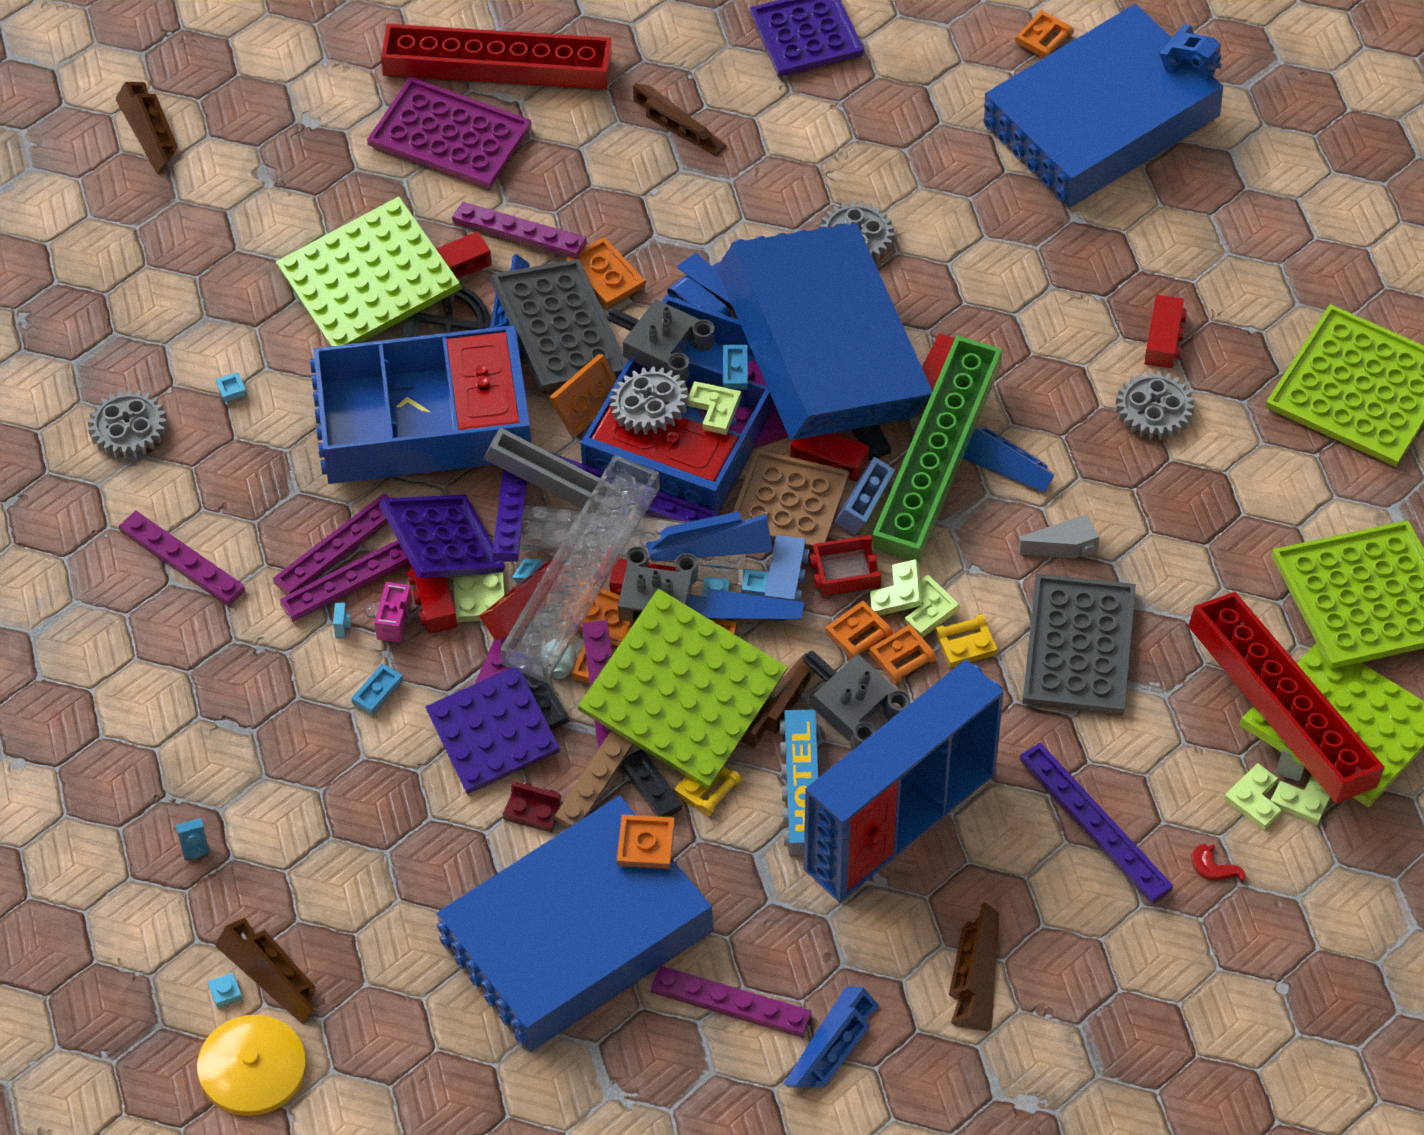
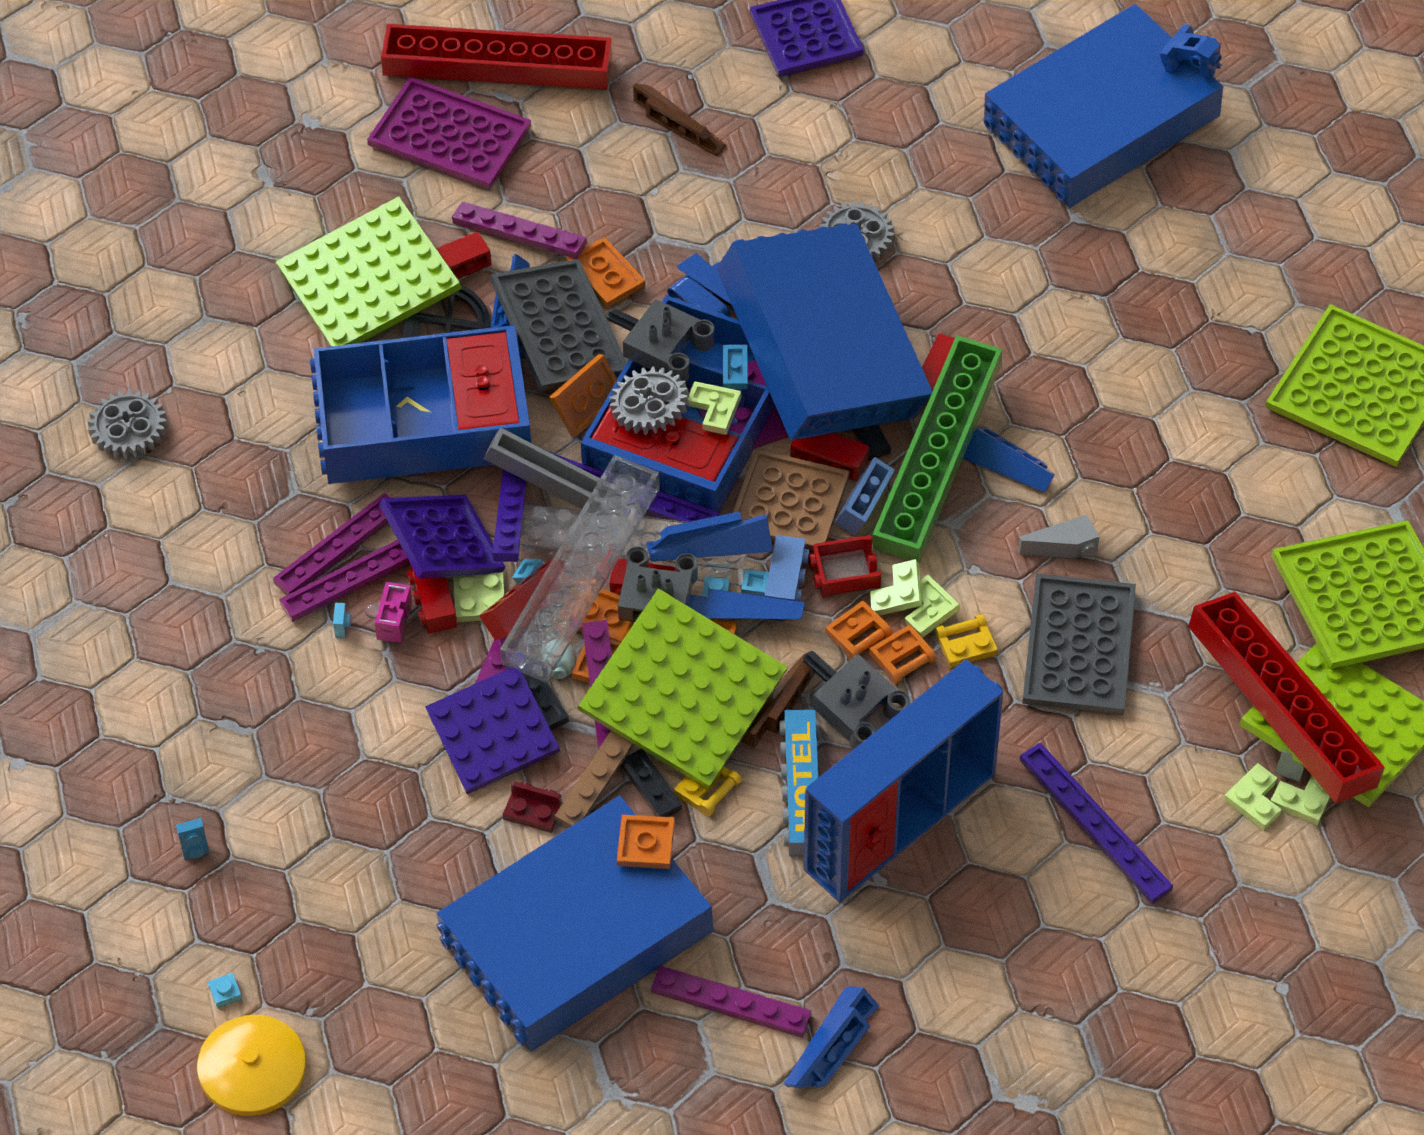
reddish brown wedge [116,82,178,173] -> none
magenta plate [119,510,245,607] -> none
medium azure plate [216,372,247,403] -> none
reddish brown wedge [216,918,315,1024] -> none
dark azure plate [351,663,403,715] -> none
reddish brown wedge [949,903,999,1031] -> none
orange plate [1015,10,1074,59] -> none
light grey gear [1116,371,1195,440] -> none
red brick [1144,294,1187,369] -> none
red piece [1191,844,1245,882] -> none

